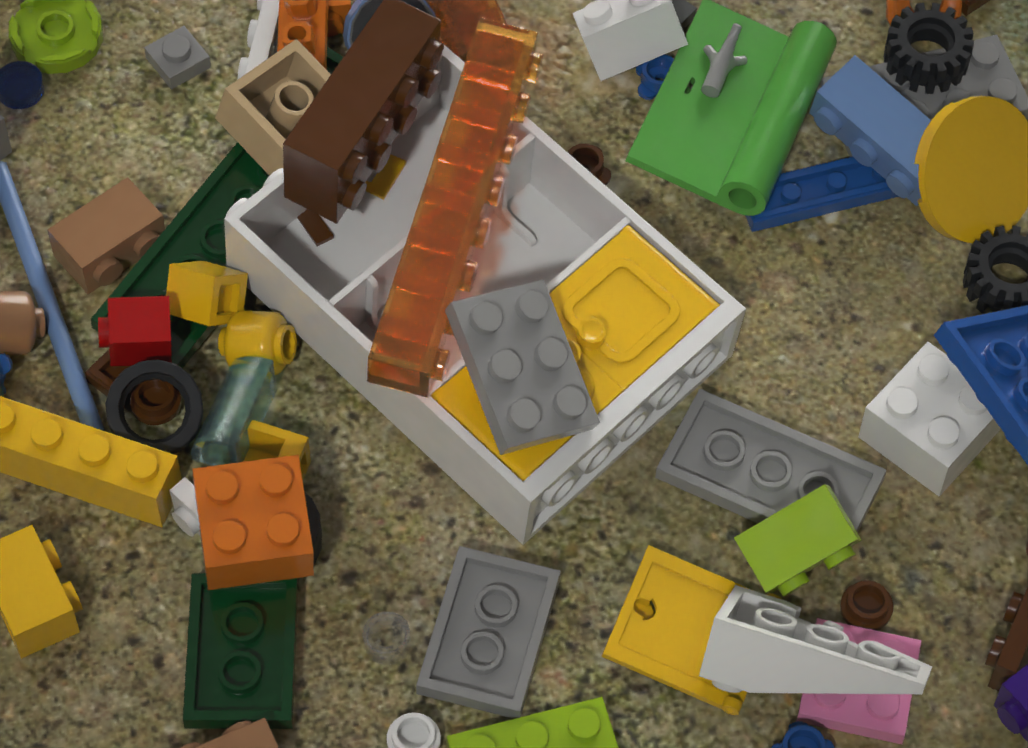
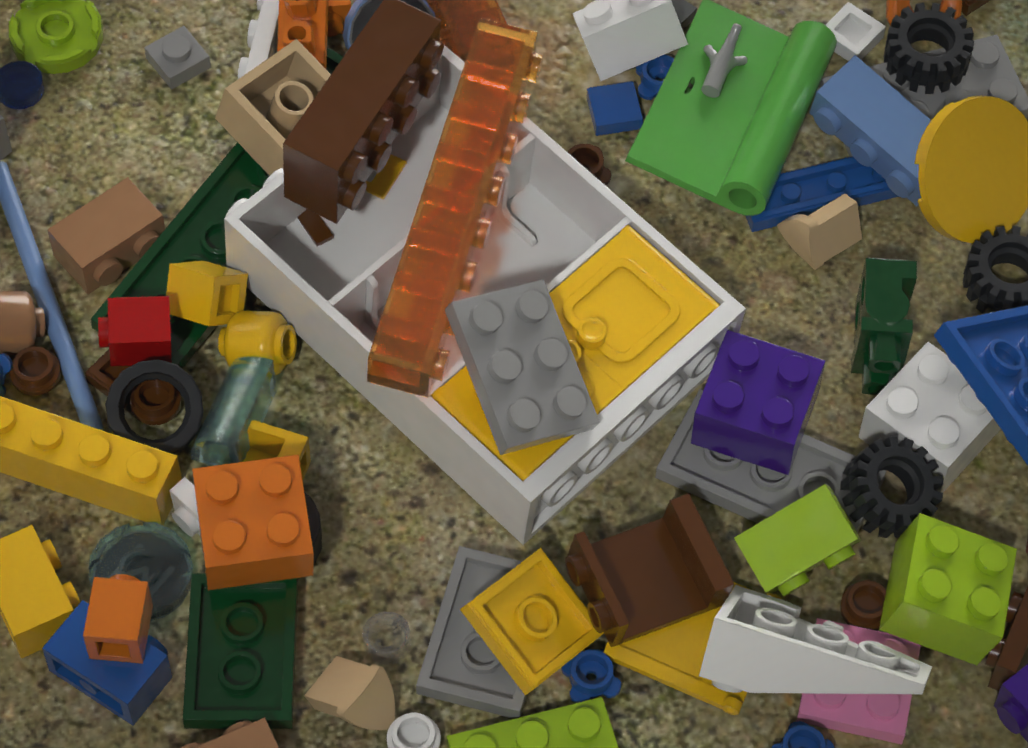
none -> reddish brown plate [9,346,61,396]
none -> blue brick [42,600,172,726]
none -> orange brick [83,574,153,664]
none -> clear light blue tile [88,522,194,621]
none -> tan tile [304,656,395,730]
none -> yellow tile [460,548,604,695]
none -> blue plate [562,649,621,703]
none -> reddish brown panel [565,493,735,647]
none -> blue tile [586,81,643,136]
none -> dark purple brick [691,330,825,475]
none -> tan tile [777,194,862,270]
none -> white plate [826,2,886,61]
none -> black tyre [840,436,944,538]
none -> dark green hips [851,258,917,395]
none -> lime brick [879,513,1017,666]

